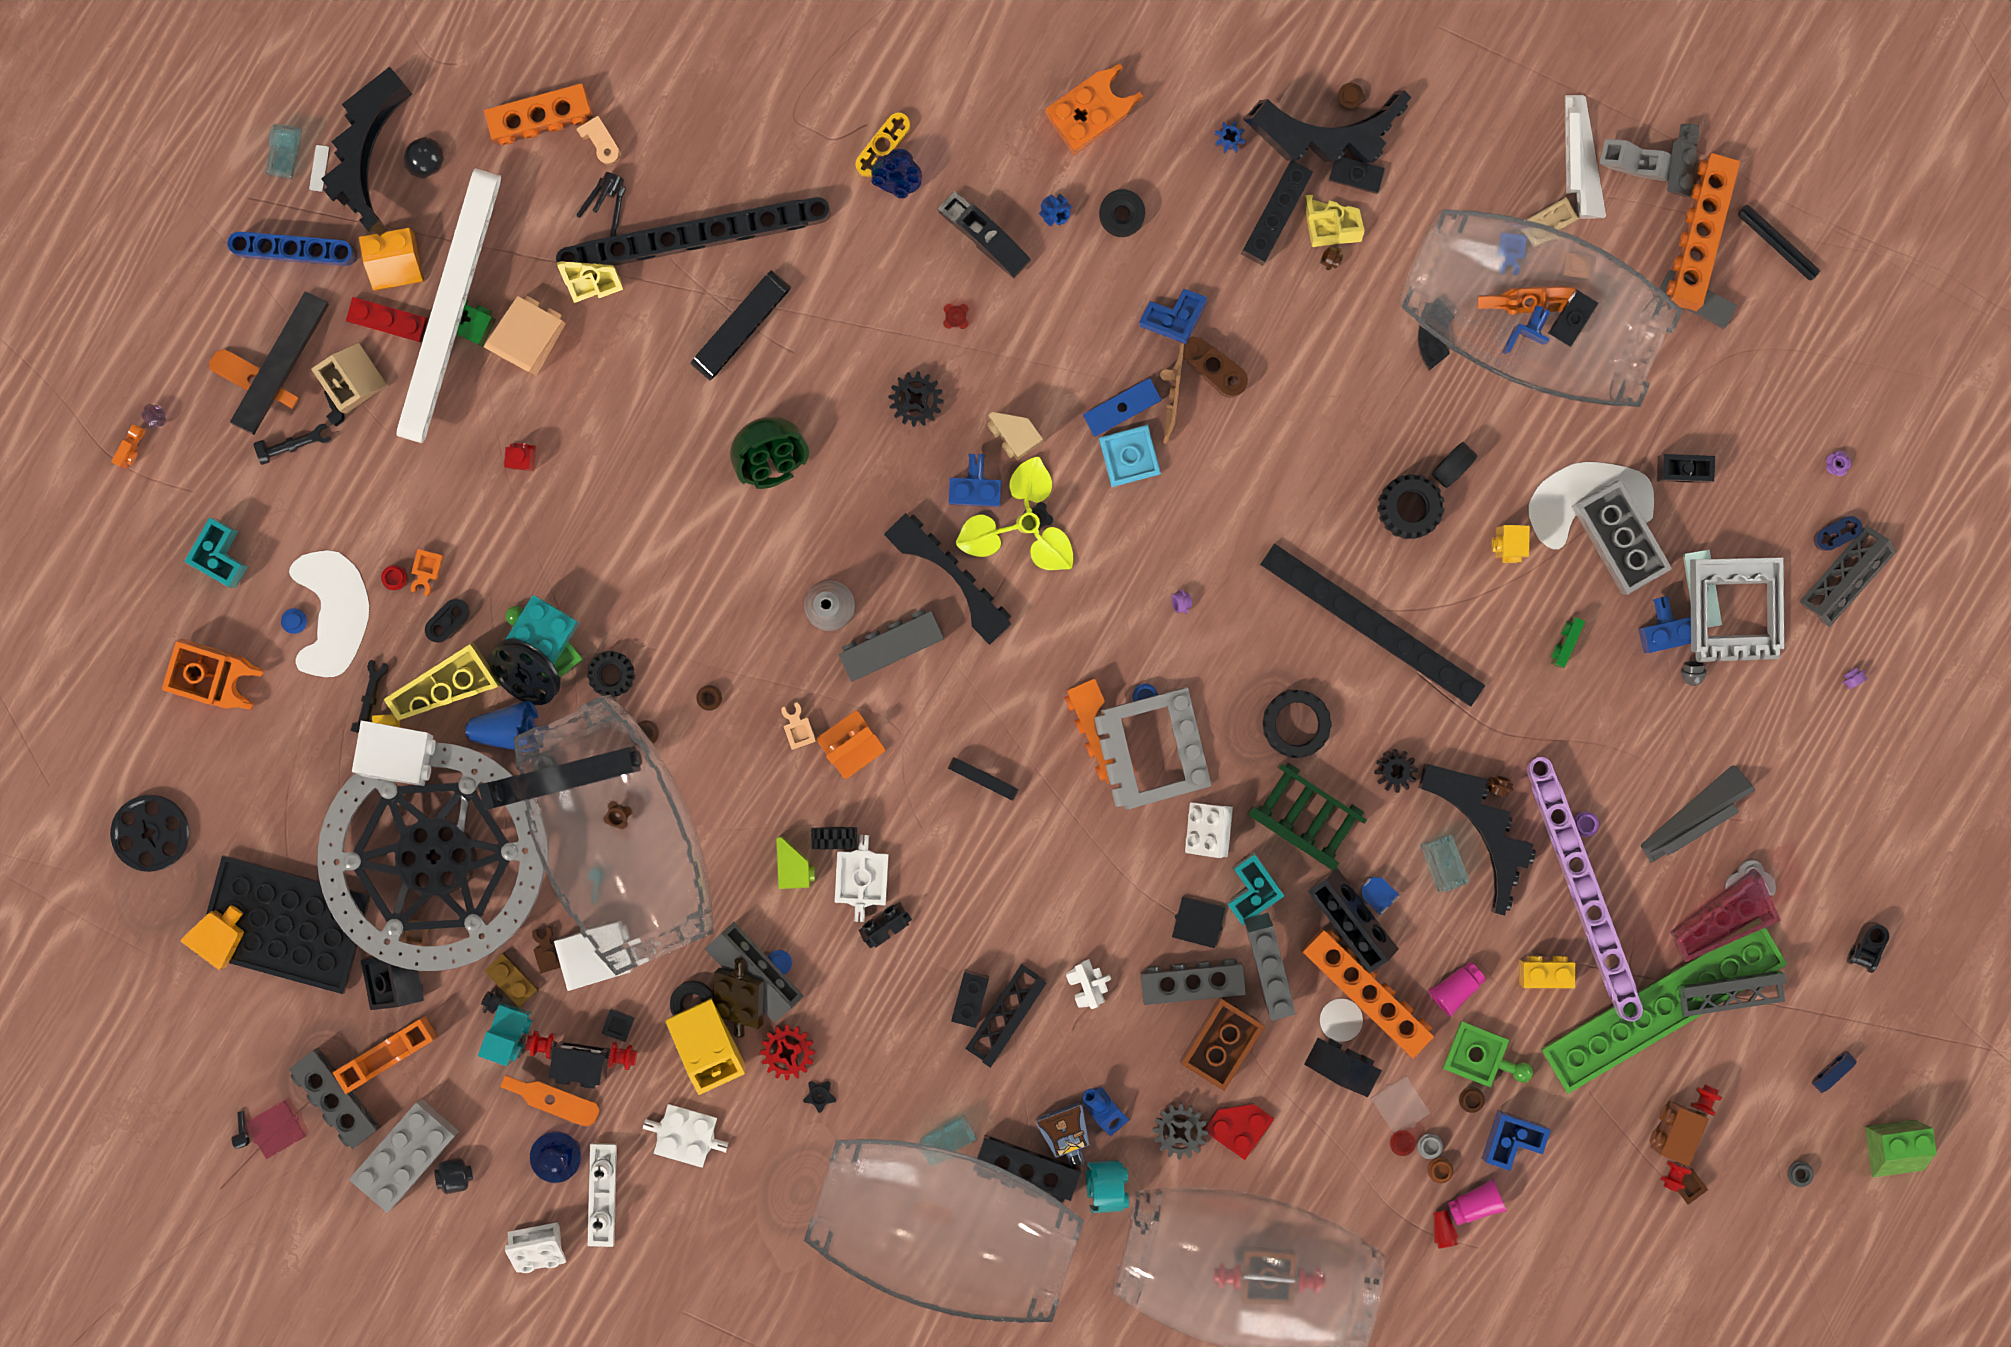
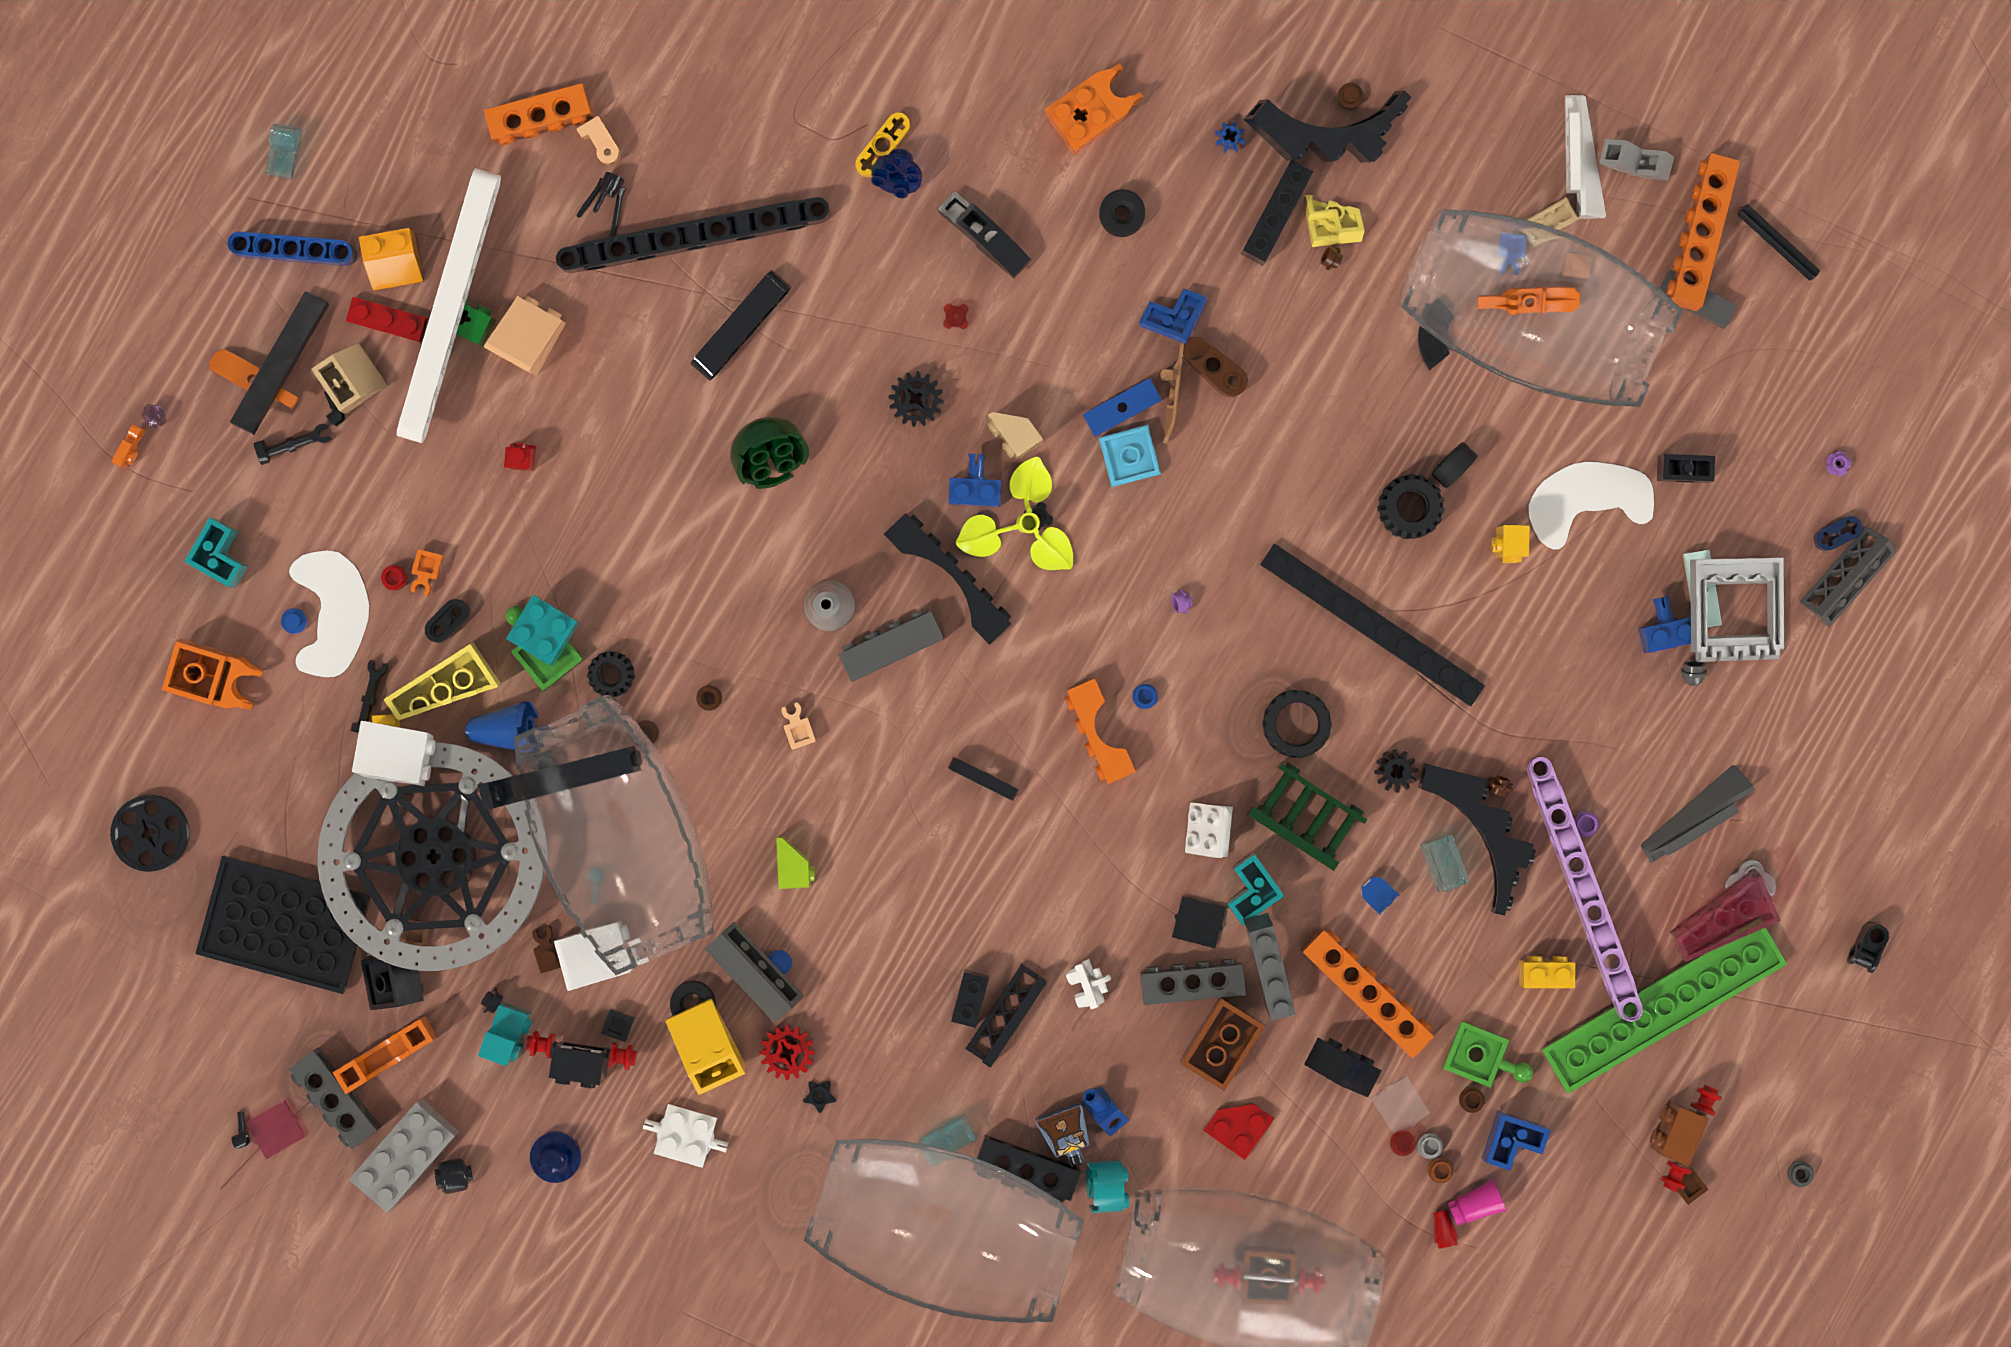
light orange torso [180,905,244,970] -> none
white sticker [309,145,329,192] -> none
black arch [321,66,412,236] -> none
black hair [404,137,444,179] -> none
pearl gold plate [484,953,538,1007] -> none
black wedge [489,639,561,705] -> none
orange piece [500,1075,600,1127] -> none
white bracket [505,1222,566,1273] -> none
light yellow slope [557,261,623,303] -> none
white plate [588,1143,617,1247] -> none
reddish brown plate [603,801,632,829] -> none
dark brown plate [714,958,764,1038] -> none
black tyre [811,827,857,850] -> none
orange bracket [816,710,885,779] -> none
white plate [835,835,889,922] -> none
black hinge [858,902,912,949] -> none
blue gear [1039,194,1072,226] -> none
light grey hinge [1094,688,1212,810] -> none
dark grey gear [1153,1103,1209,1160] -> none
black brick [1308,868,1399,973] -> none
white sticker [1320,999,1363,1042] -> none
black plate [1328,157,1385,194] -> none
dark pink plant [1428,962,1486,1017] -> none
blue bracket [1502,306,1550,354] -> none
black plate [1548,289,1599,347] -> none
green plate [1550,617,1585,668] -> none
light grey brick [1572,480,1672,595] -> none
dark grey hinge [1667,123,1699,197] -> none
dark grey fence [1678,970,1786,1017] -> none
dark blue beam [1812,1051,1857,1093] -> none
medium lavender plate [1843,668,1868,690] -> none
bright green slope [1865,1120,1937,1178] -> none

